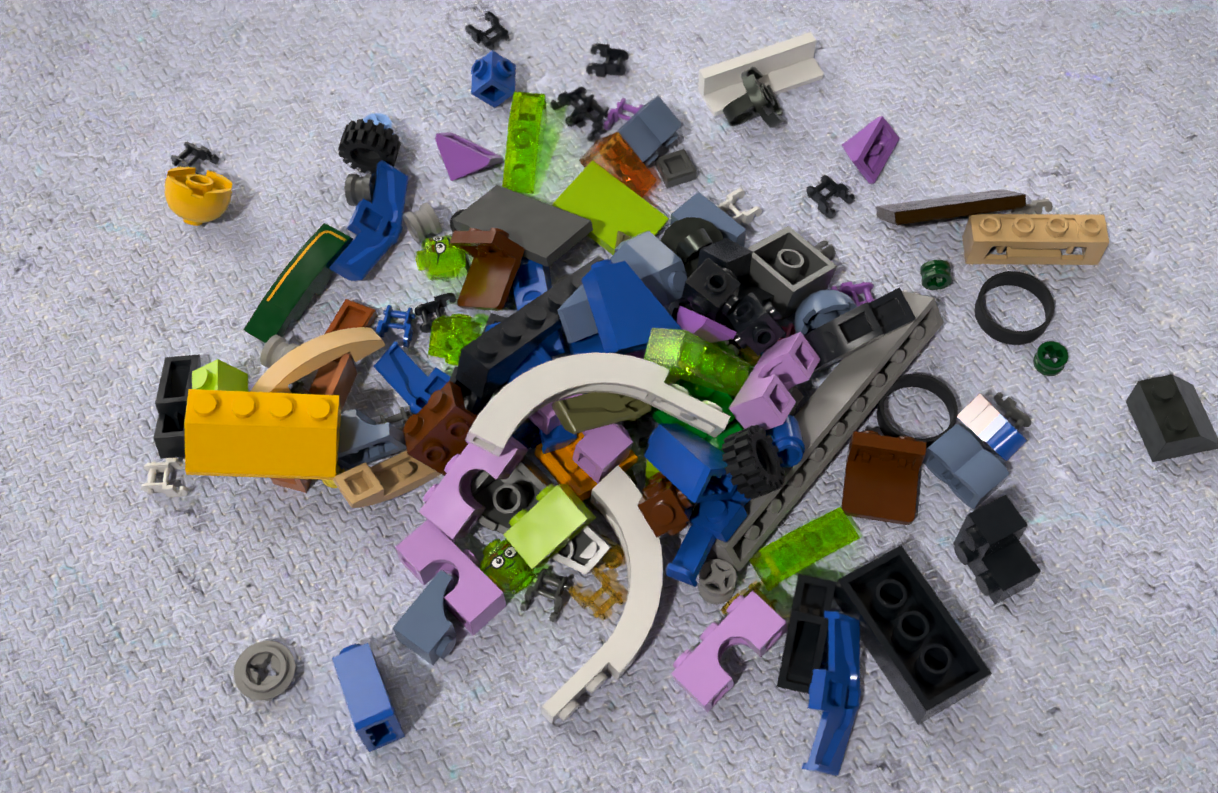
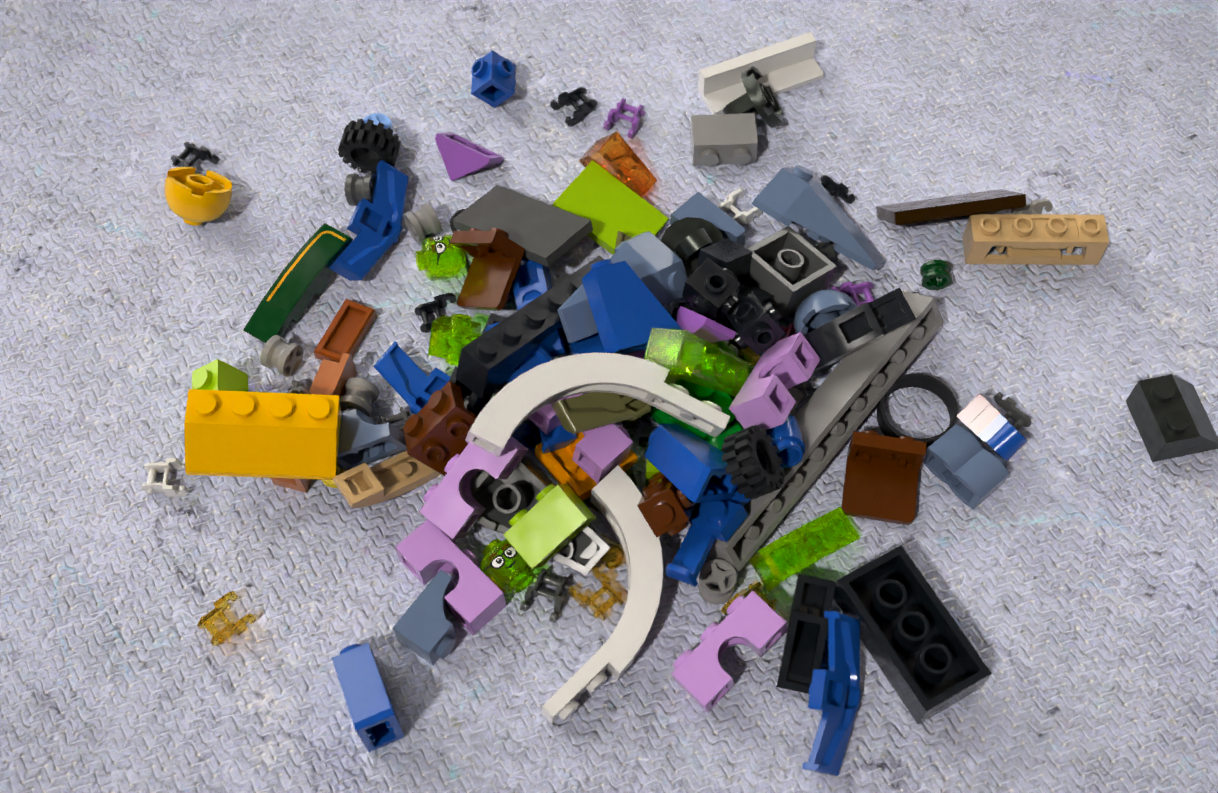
black slope [153,354,201,459] -> none
light grey gear [234,641,297,702] -> none
tan slope [250,327,385,393] -> none
blue piece [376,305,416,348] -> none
black piece [465,11,509,50] -> none
clear neon green slope [502,92,547,194] -> none
black piece [566,94,609,142] -> none
black piece [586,43,629,77] -> none
sand blue brick [608,96,683,169] -> none
dark grey tile [655,149,697,189] -> none
medium lavender slope [842,116,900,184] -> none
black brick [953,495,1041,605] -> none
black tyre [975,271,1054,345] -> none
dark green bush [1033,341,1069,376] -> none
none -> clear yellow piece [197,591,256,646]
none -> light grey wheel [340,377,380,417]
none -> light grey brick [690,113,758,166]
none -> sand blue wedge [752,165,886,270]

